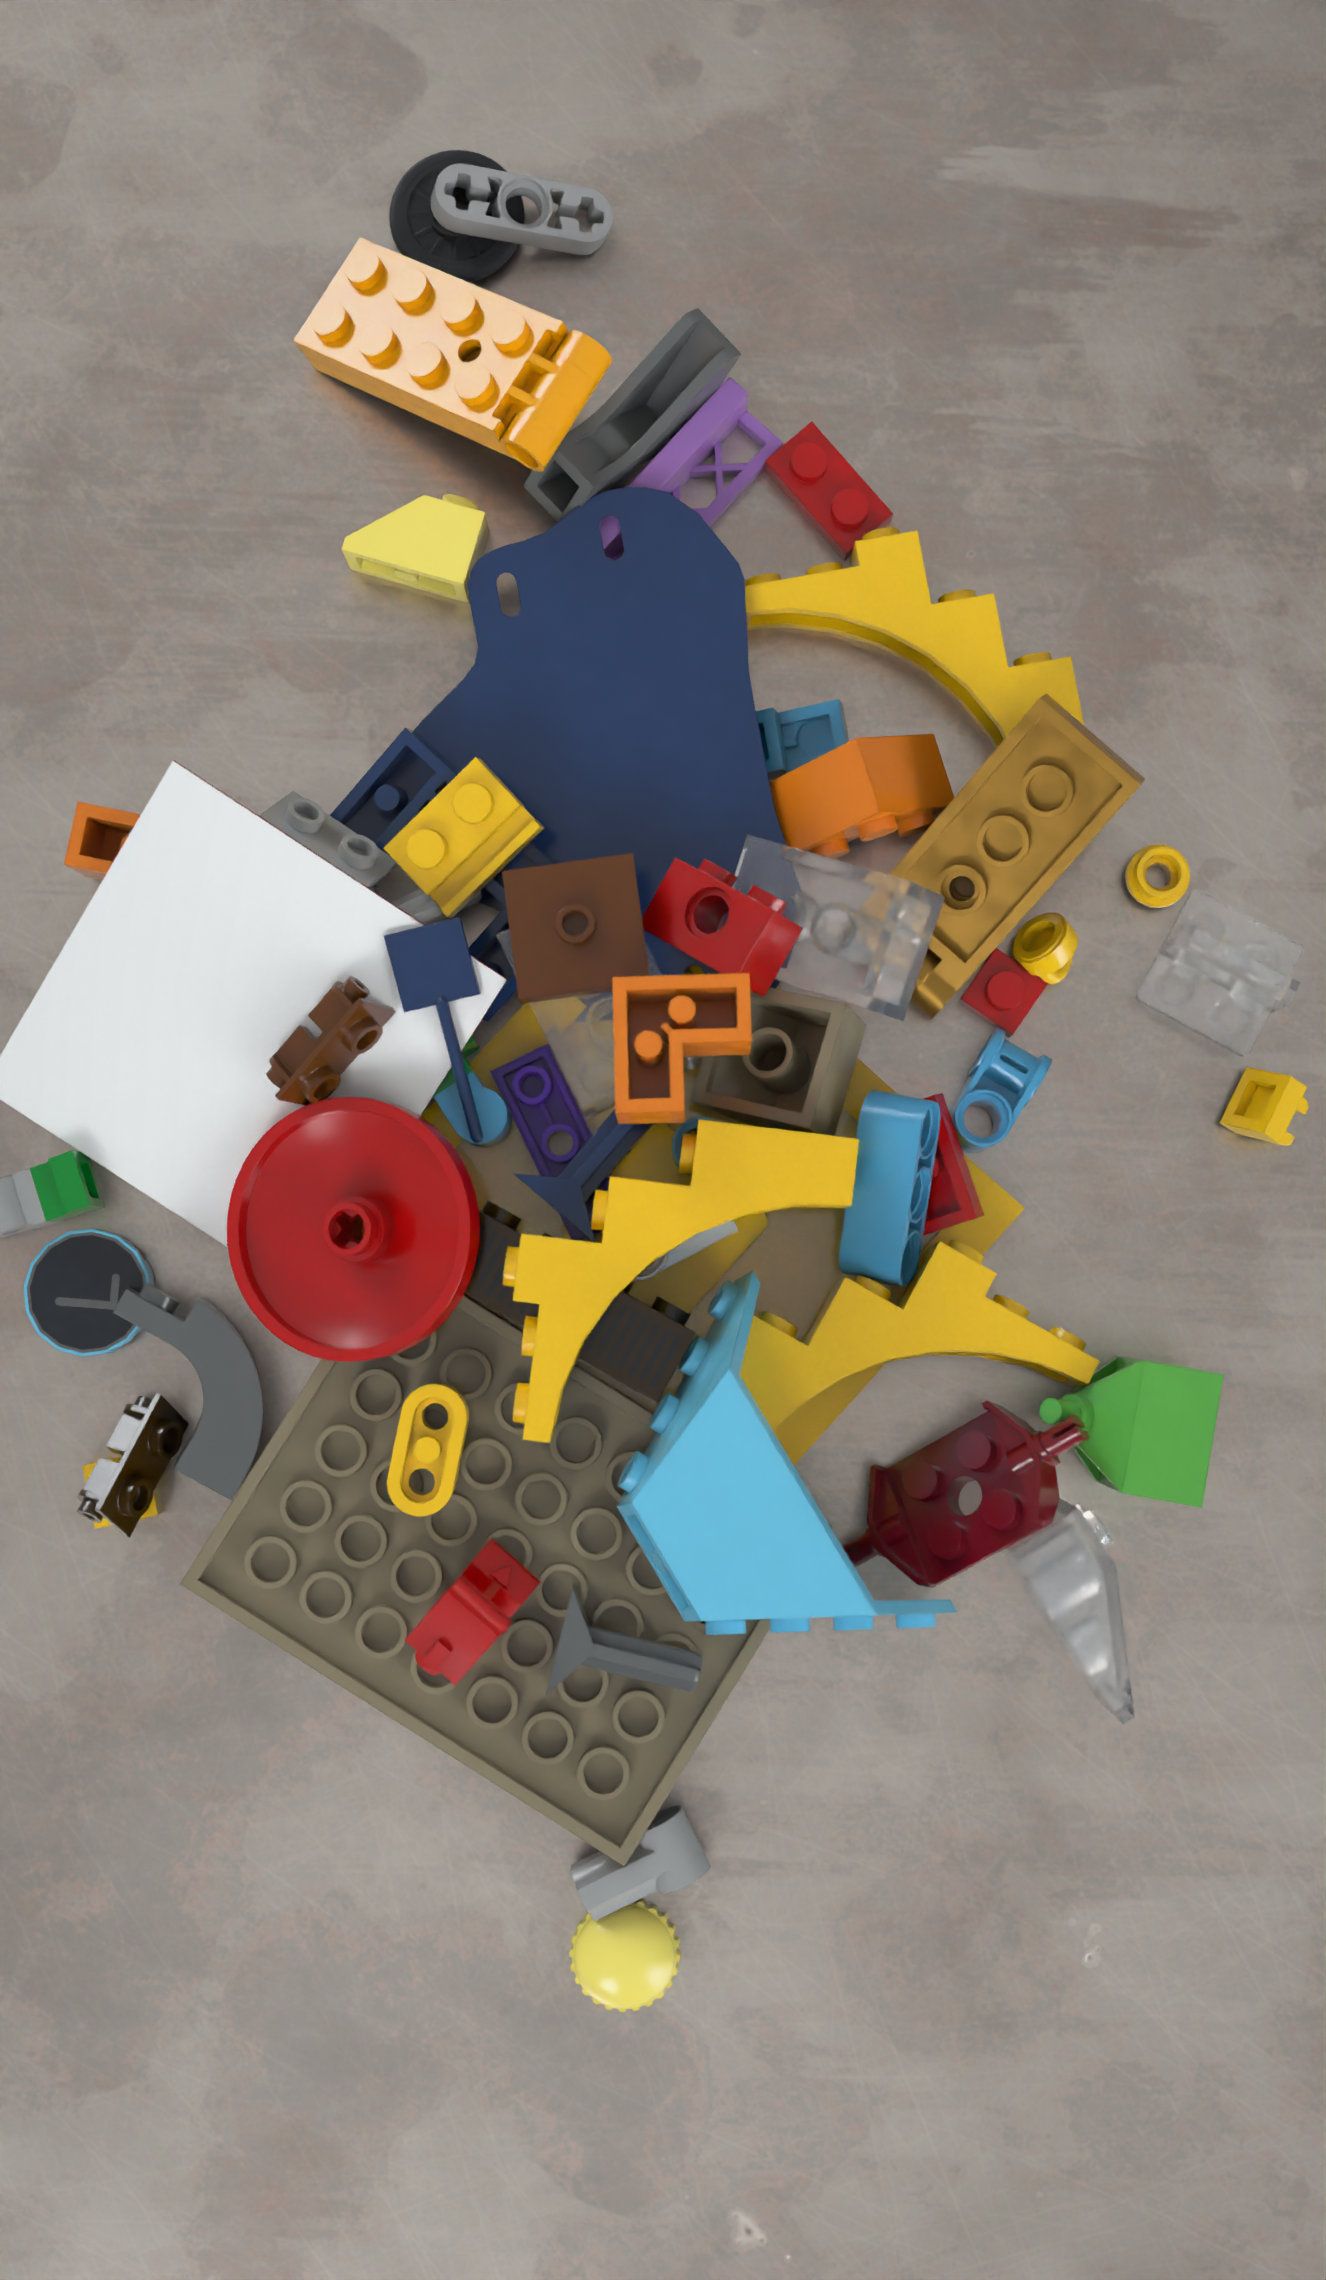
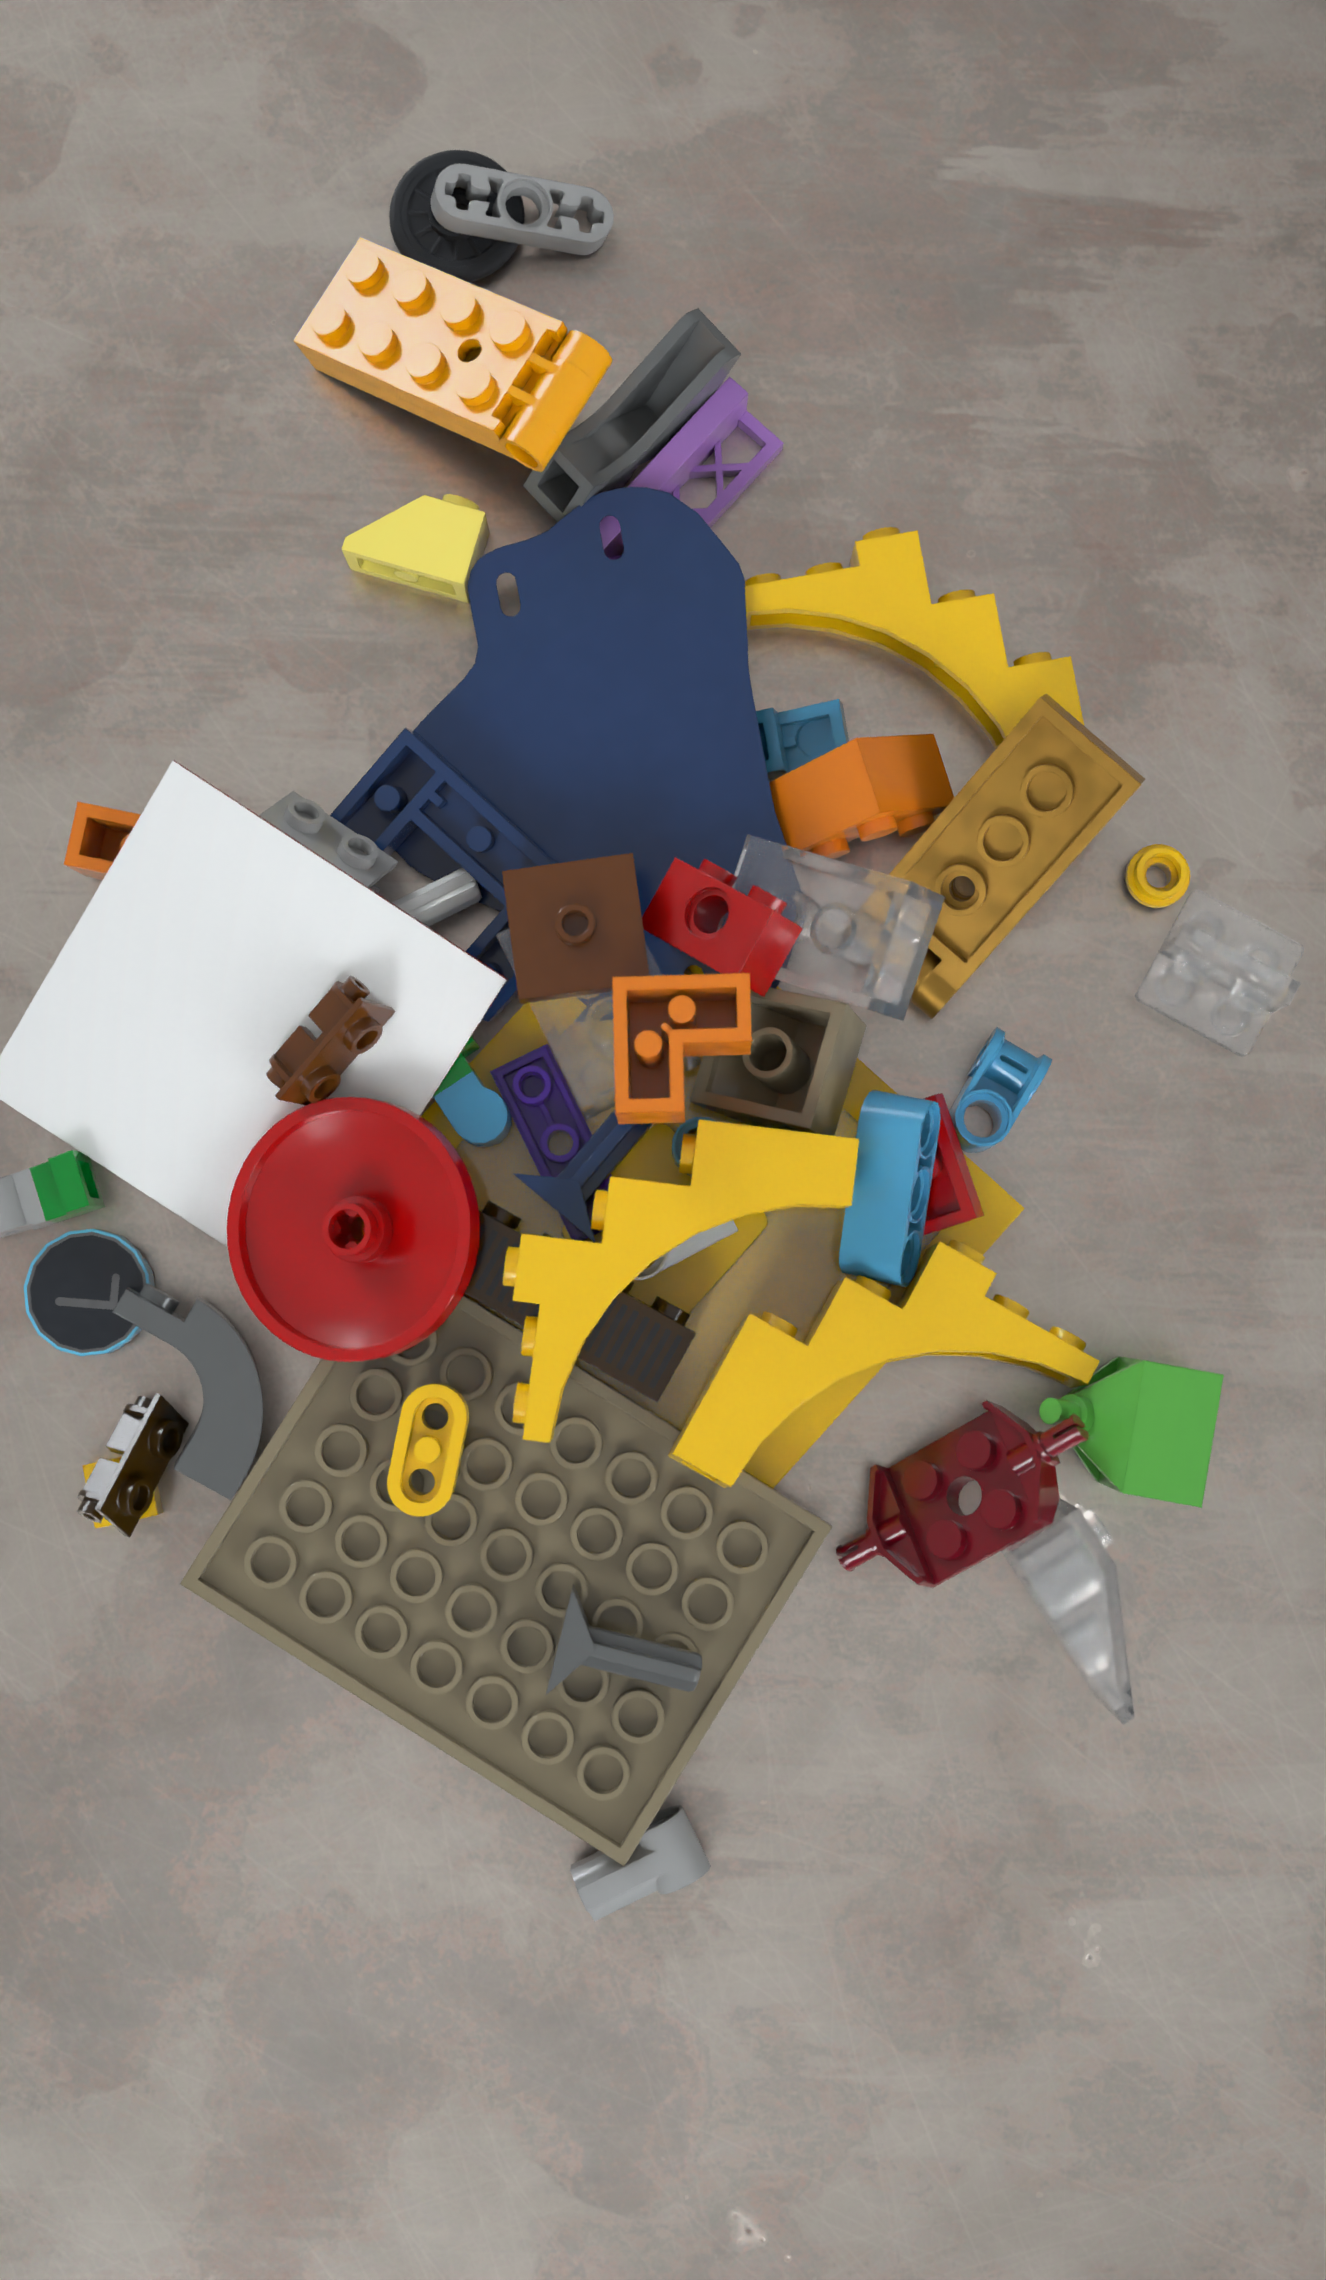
yellow plate [383,757,544,917] -> none
dark blue piece [384,916,483,1143] -> none
red piece [405,1538,541,1685] -> none
light yellow hat [569,1898,681,2012] -> none
medium azure piece [617,1270,958,1635] -> none
red plate [764,421,893,561] -> none
red plate [957,948,1048,1038] -> none
yellow tile [1012,912,1079,984] -> none
yellow tile [1220,1067,1309,1146] -> none

